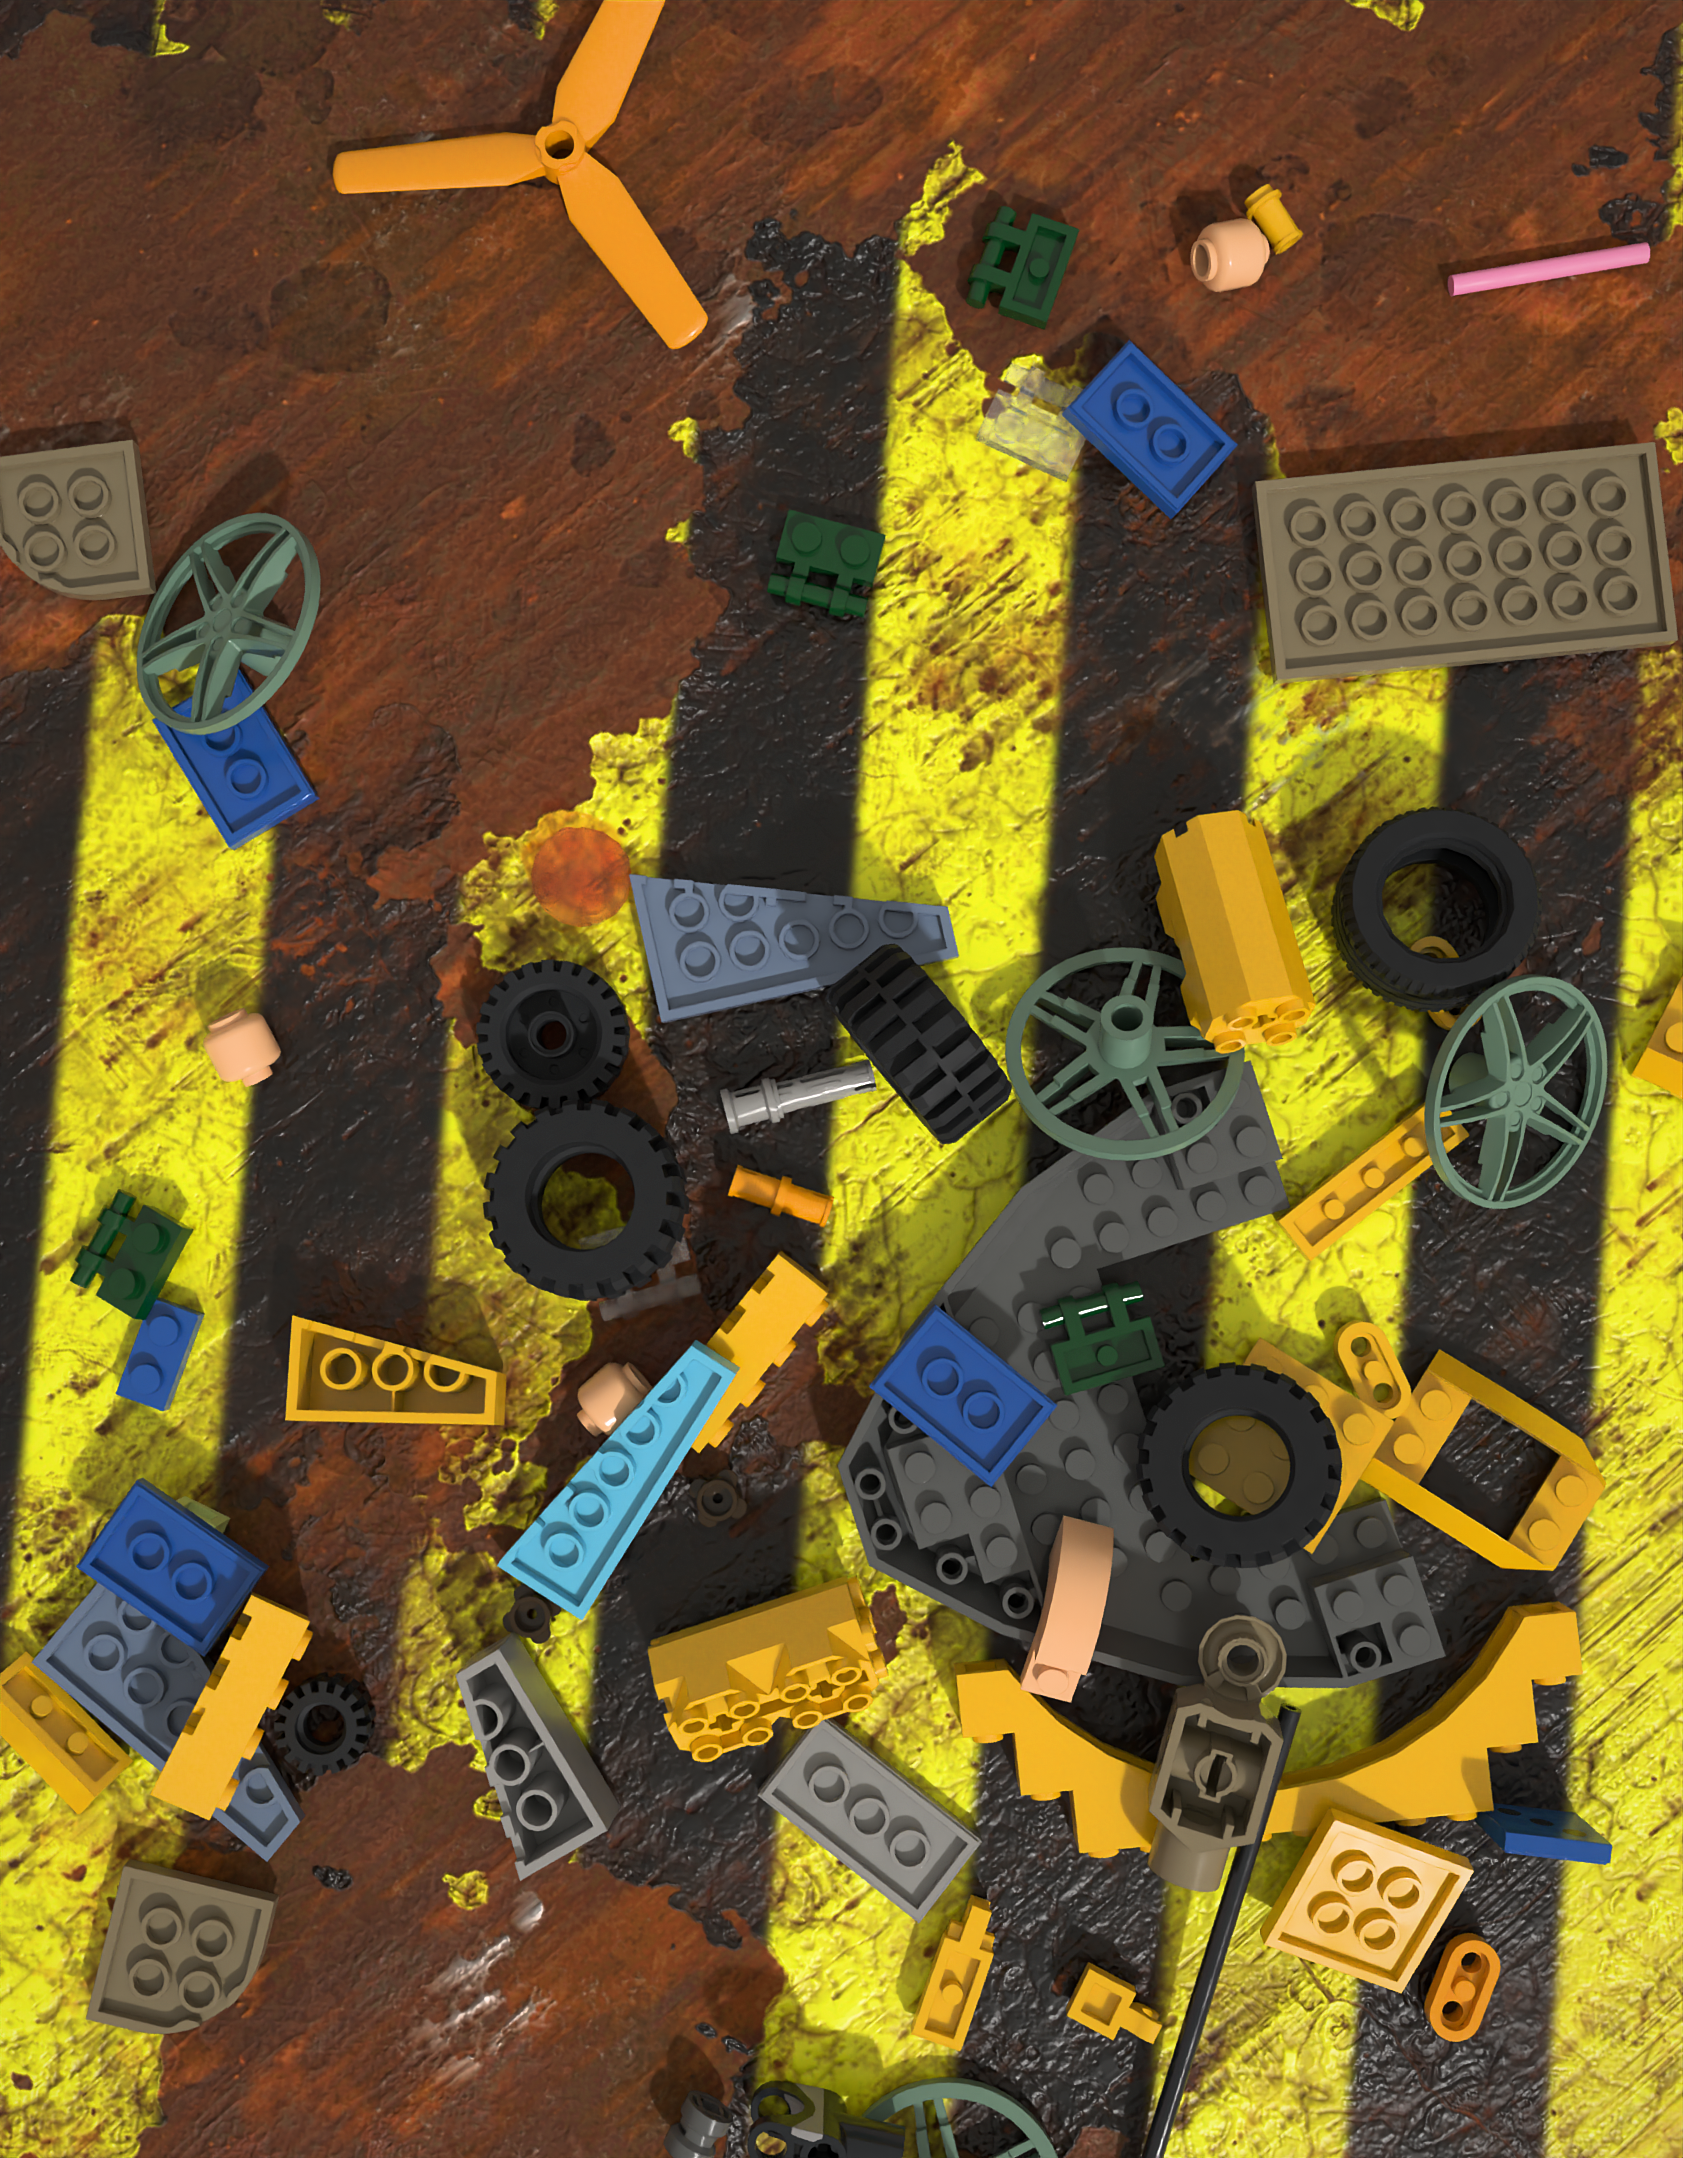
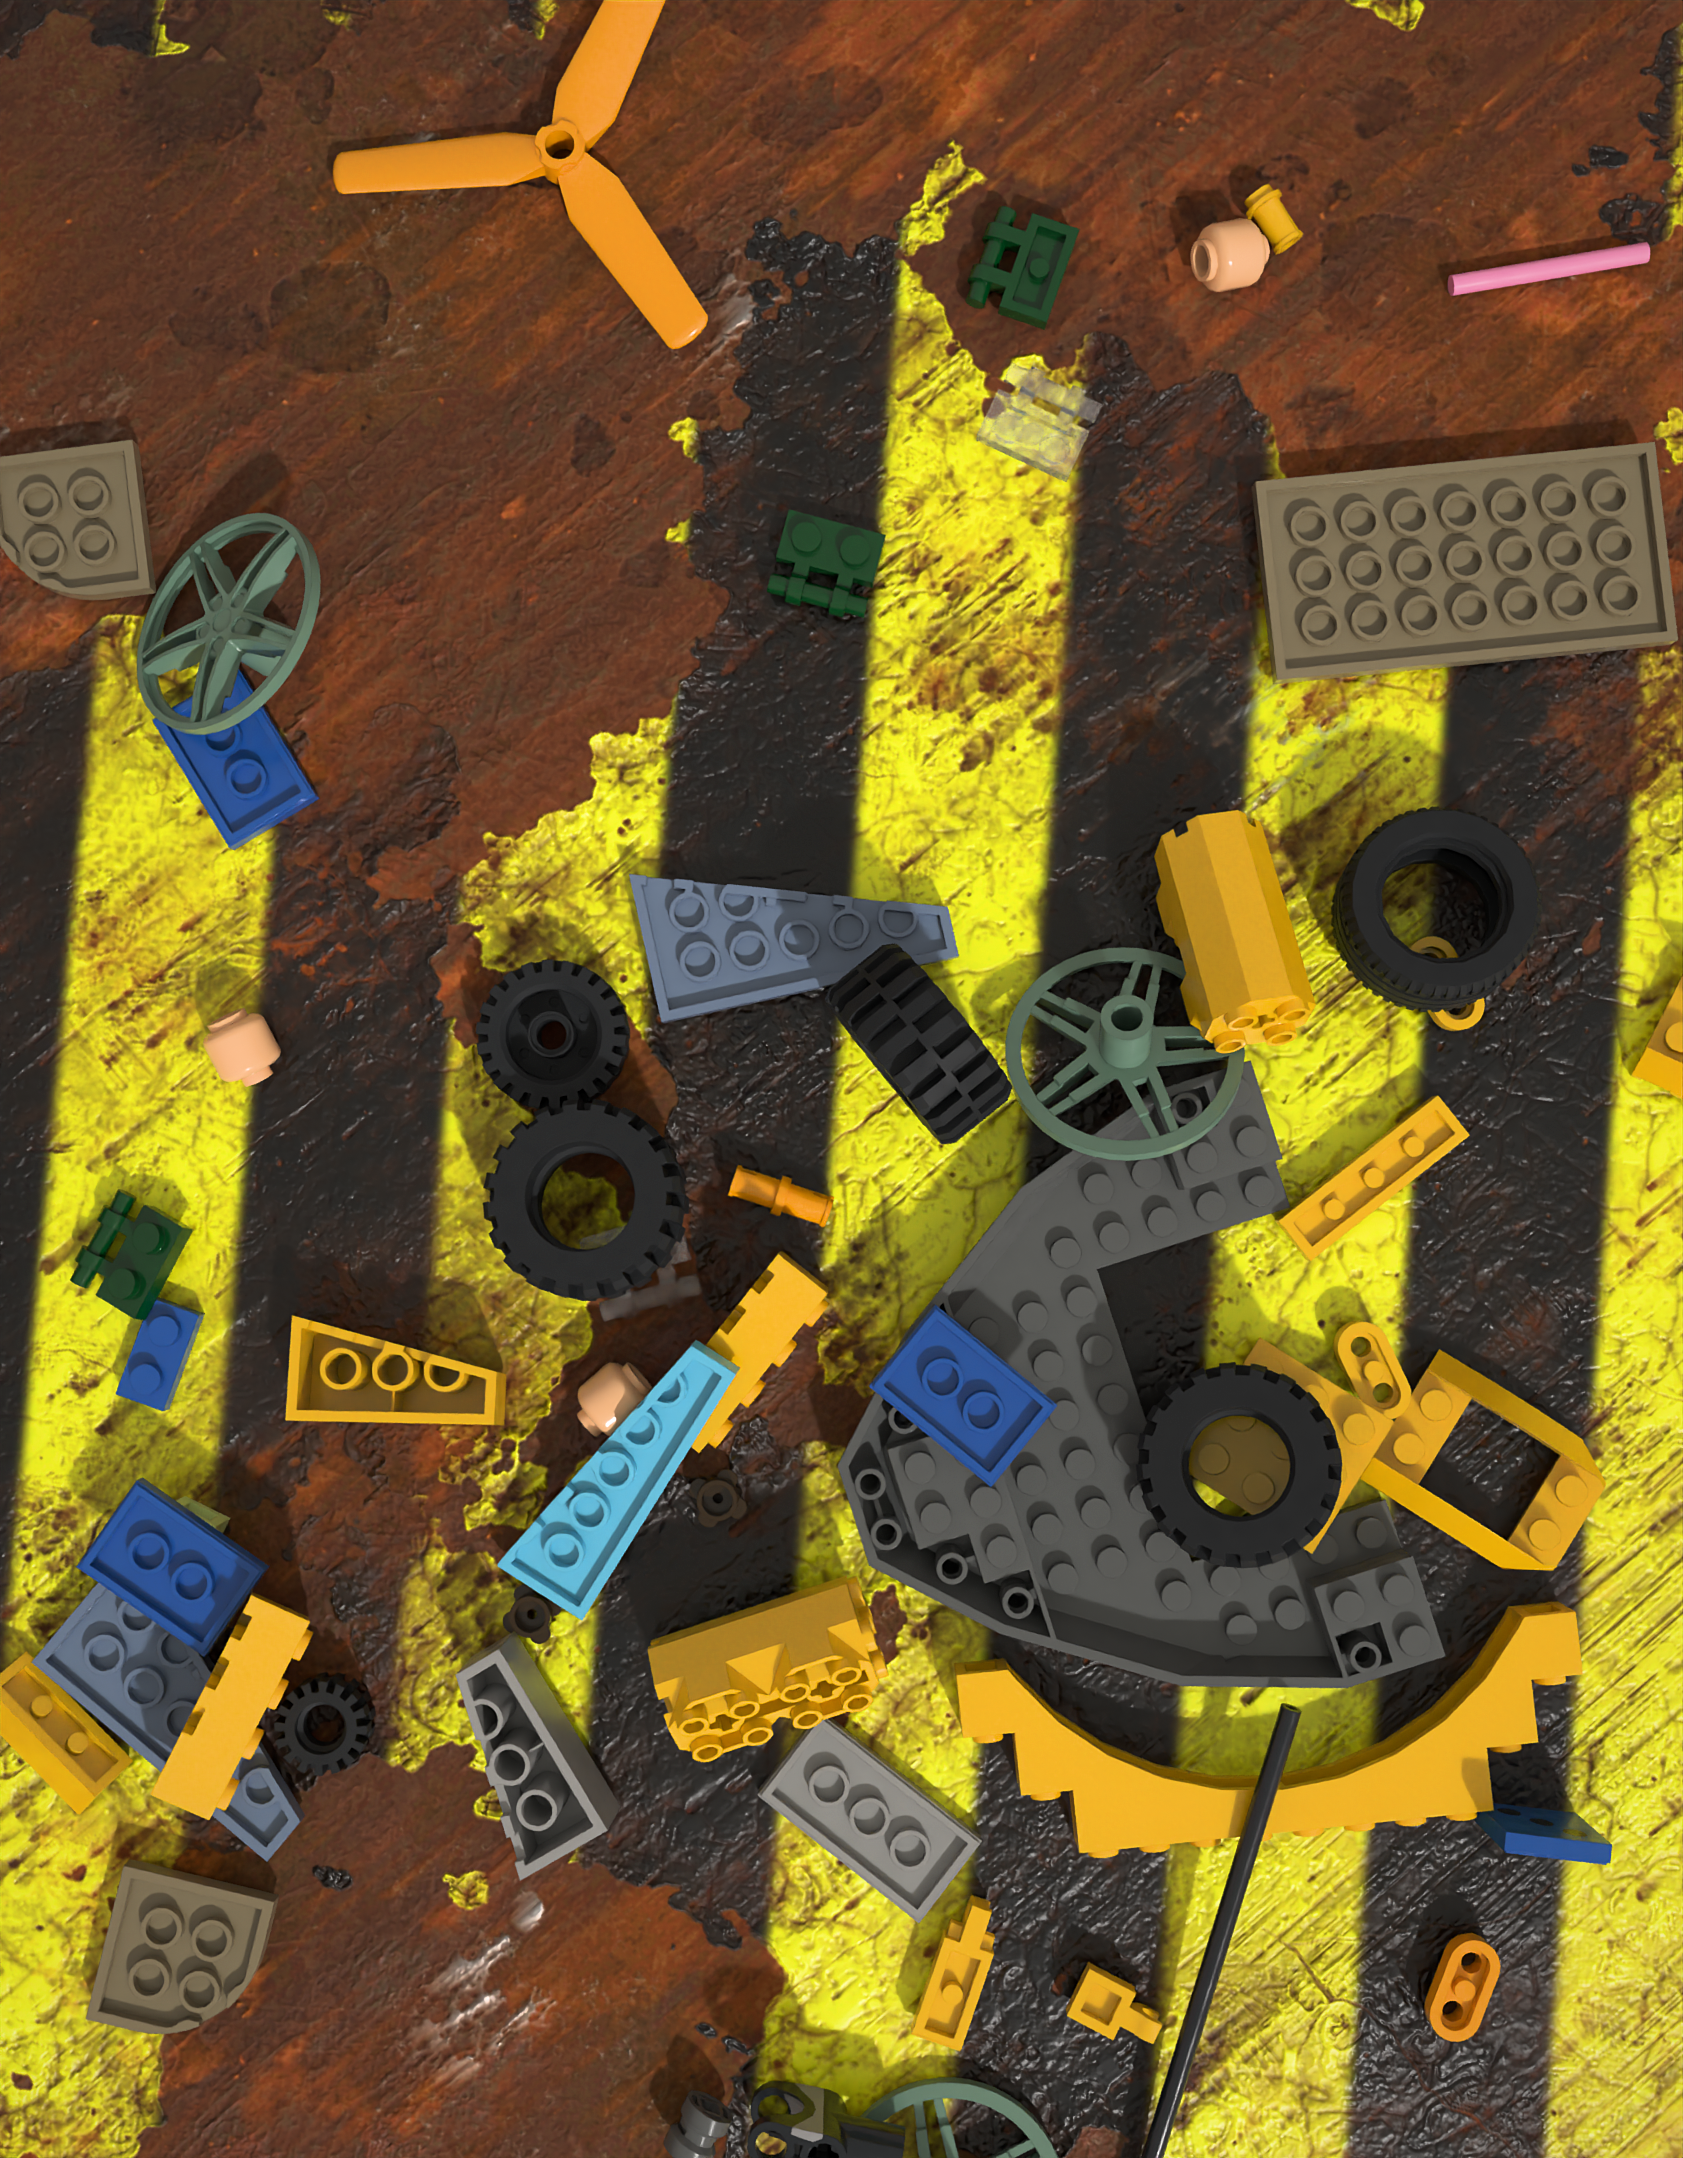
clear orange dish [531,827,631,927] -> none
light grey pin [720,1059,877,1134] -> none
light nougat arch [1020,1515,1114,1703] -> none
dark green plate [1039,1281,1165,1396] -> none
blue tile [1062,340,1238,519] -> none
dark tan brick [1147,1615,1287,1892] -> none
yellow plate [1260,1807,1474,1994] -> none
sand green wheel [1424,974,1607,1209] -> none

